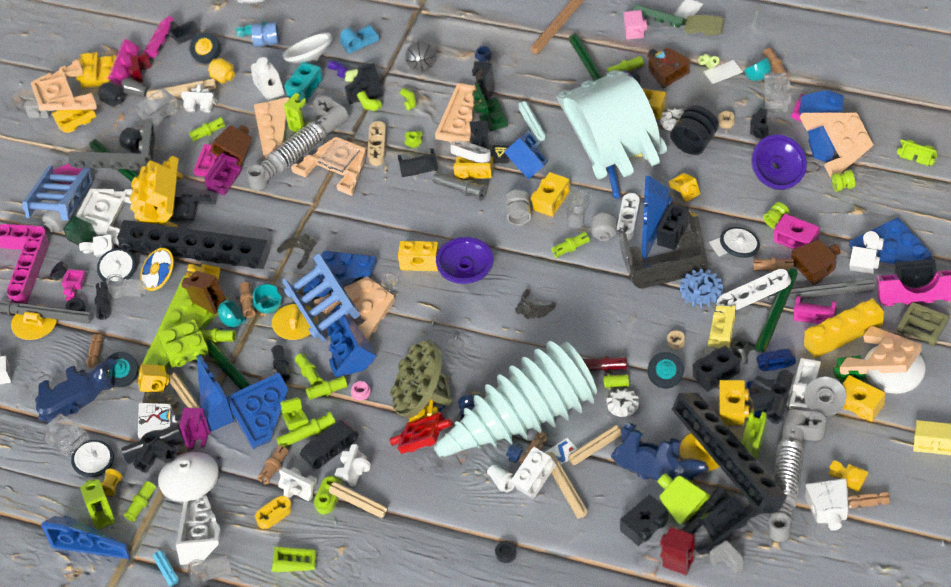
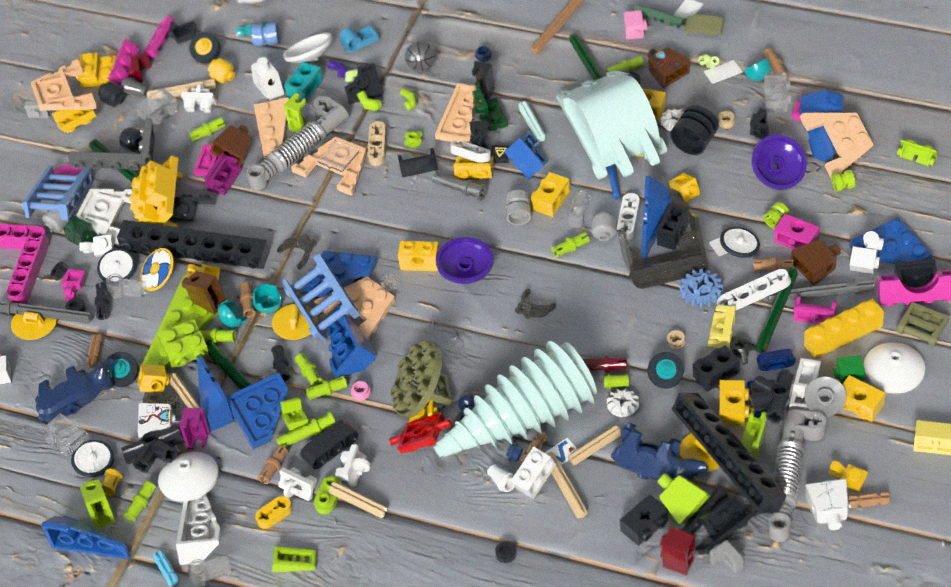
light nougat wing [840,326,922,374] -> none

